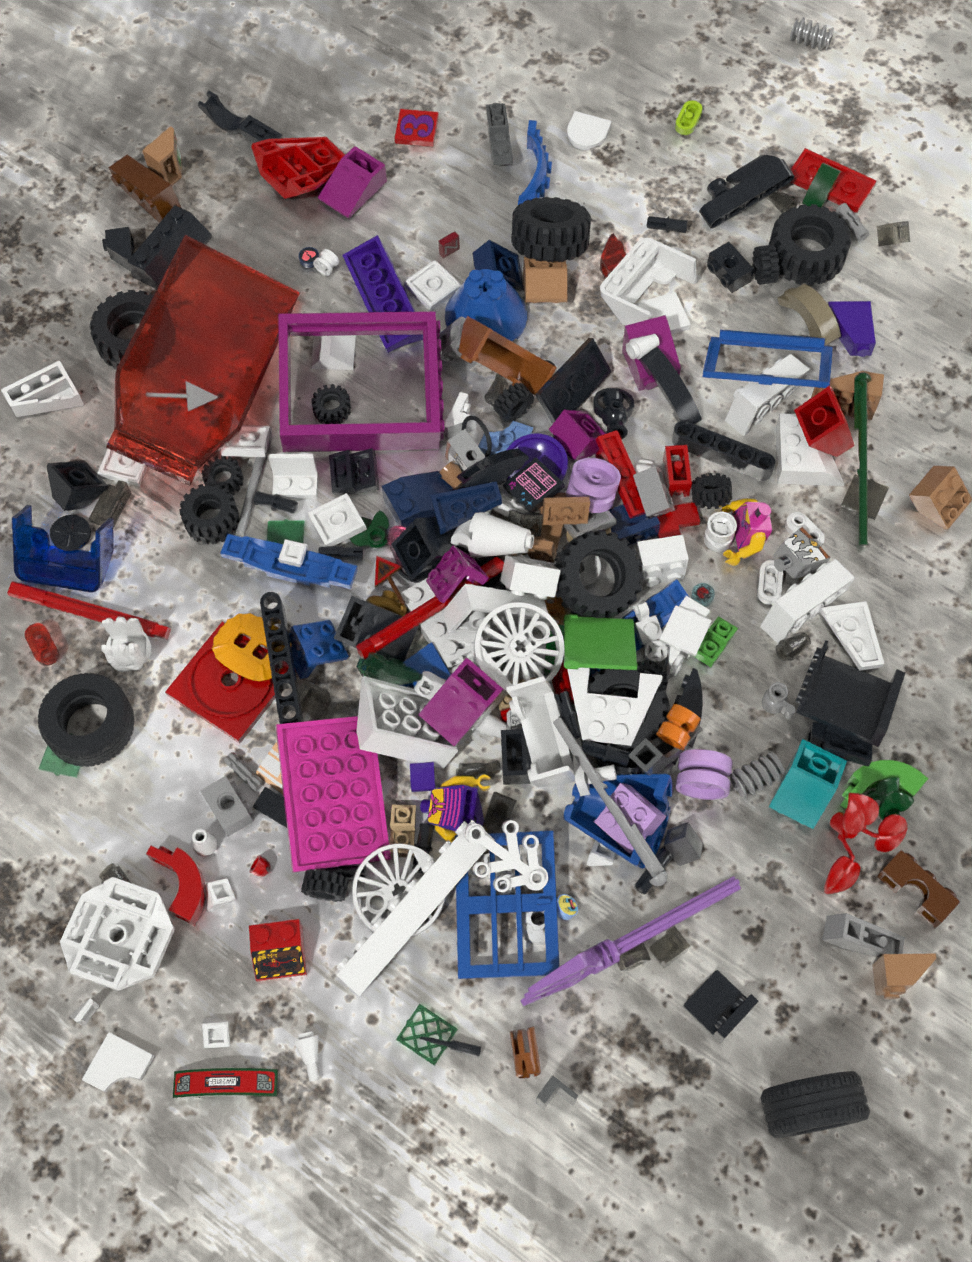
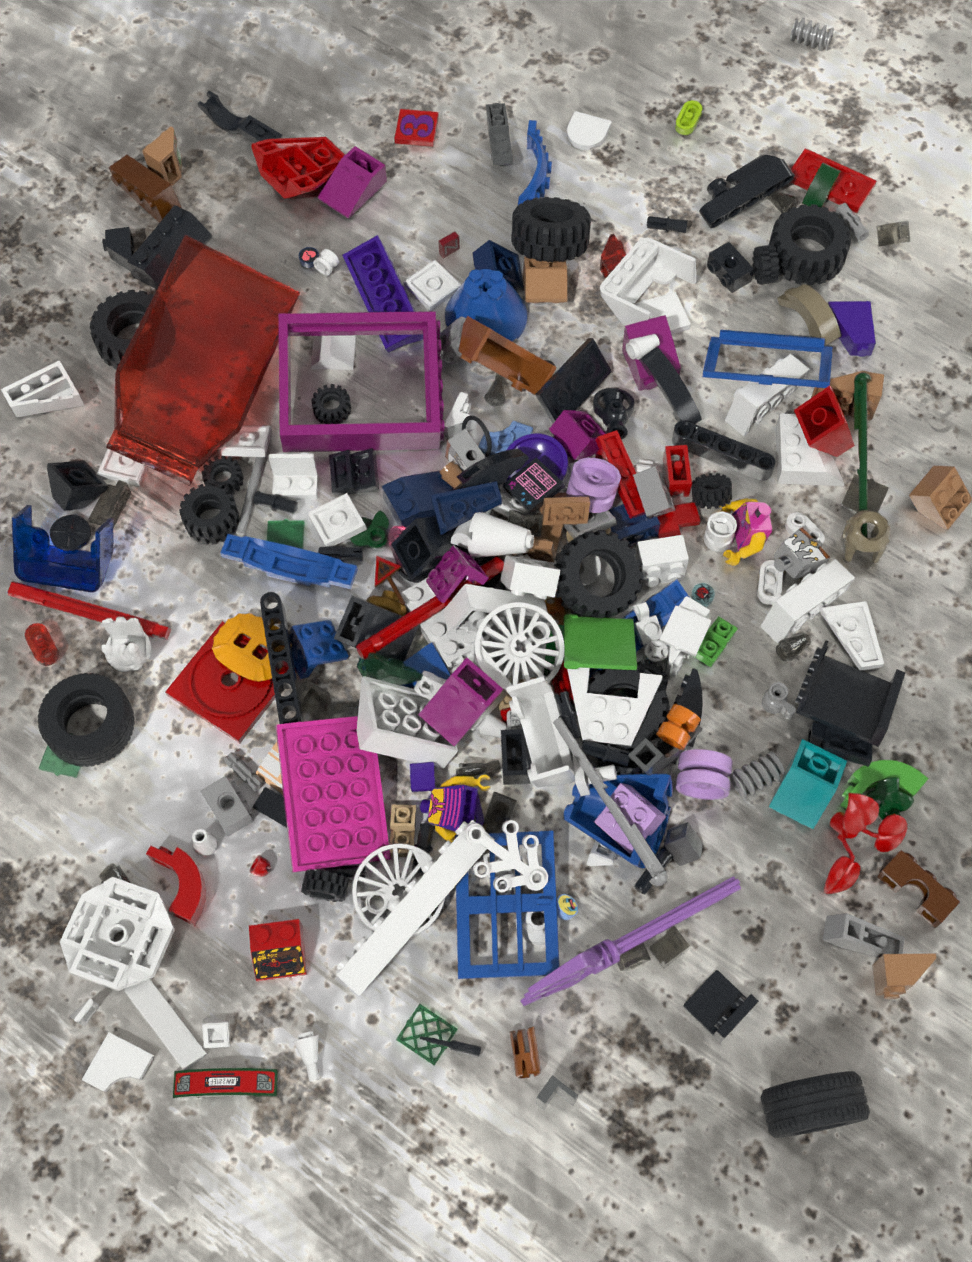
light grey piece [145,381,219,412] -> none
white slope [204,878,236,912] -> none
white tile [278,539,308,567] -> none
black tyre [493,382,534,423] -> none
none -> white slope [123,979,207,1070]
none -> dark tan piece [842,510,891,563]

